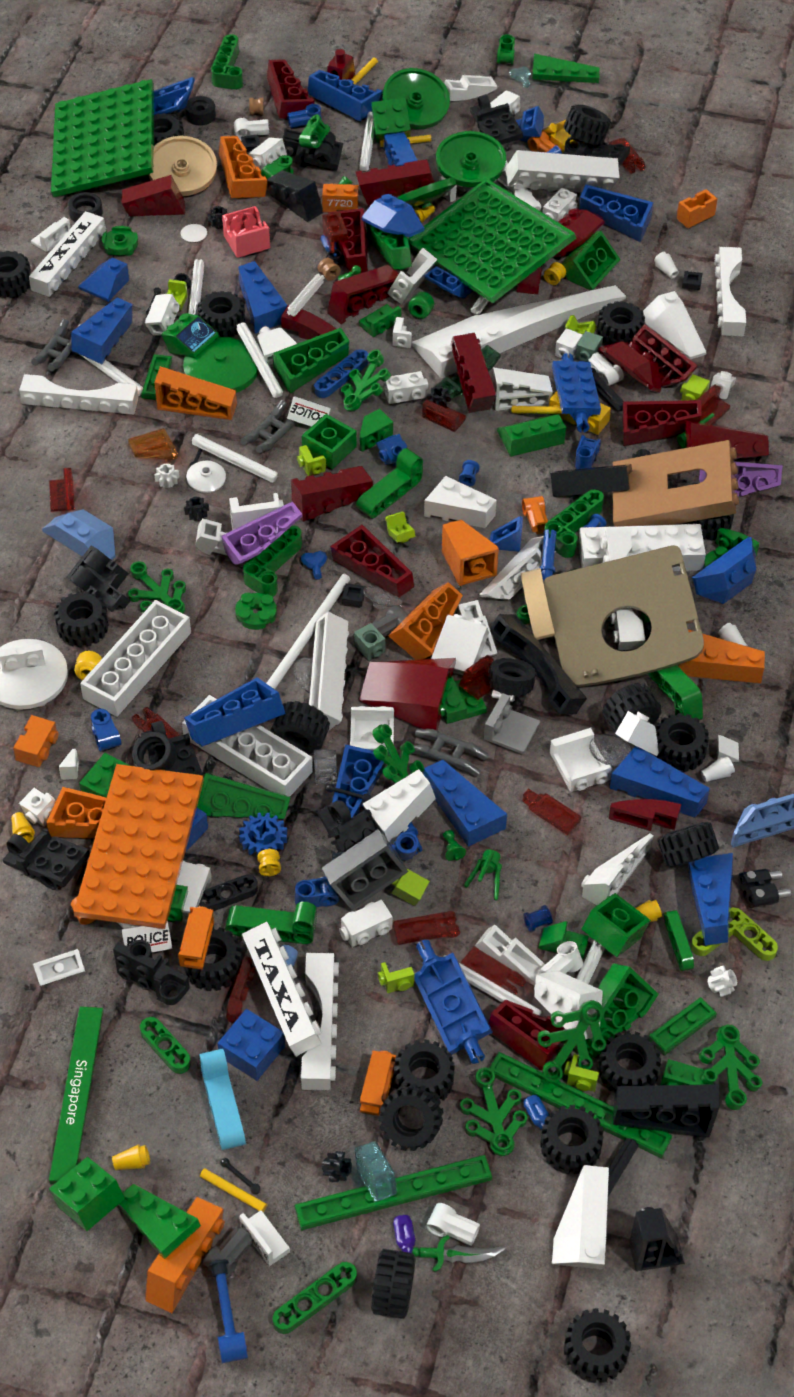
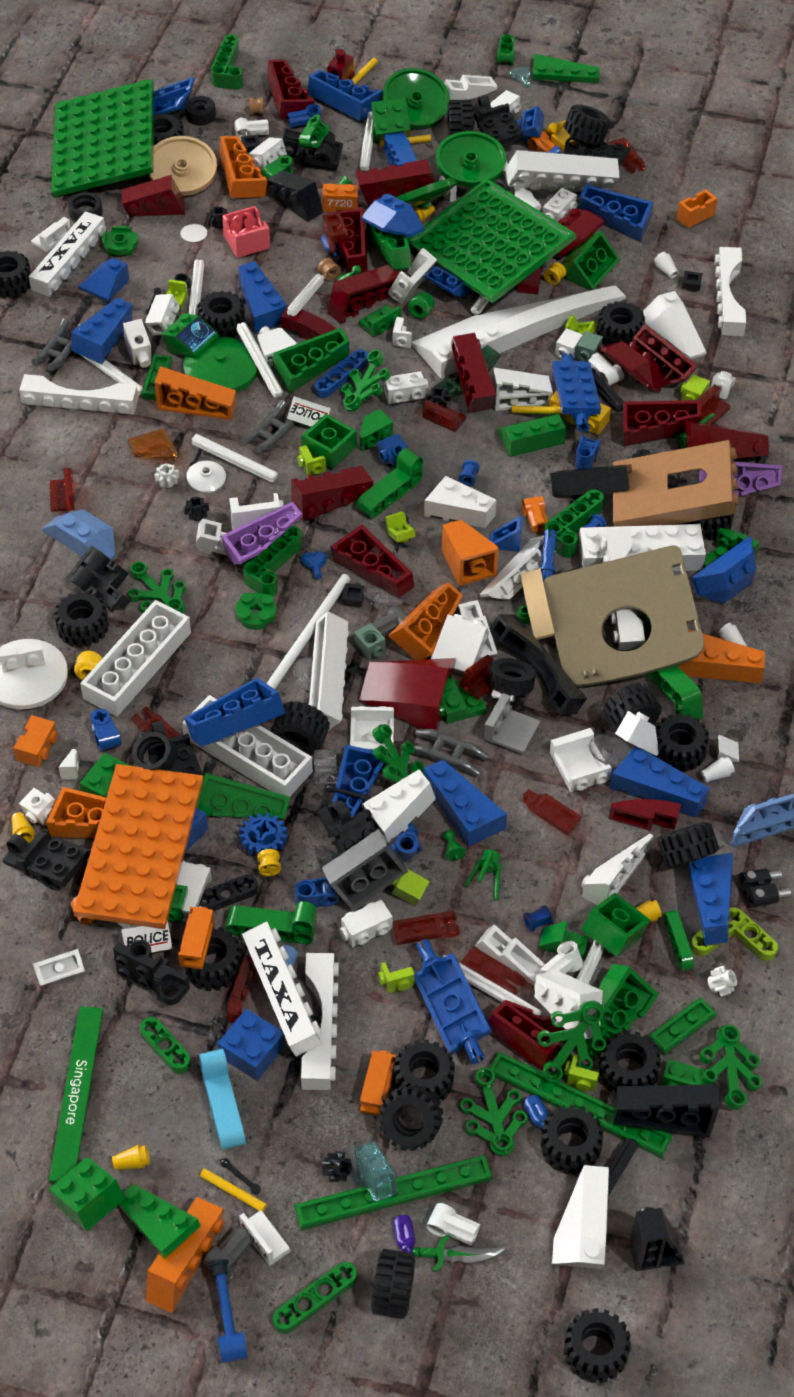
none -> white torso [123,319,151,367]
none -> black tyre [447,99,474,136]

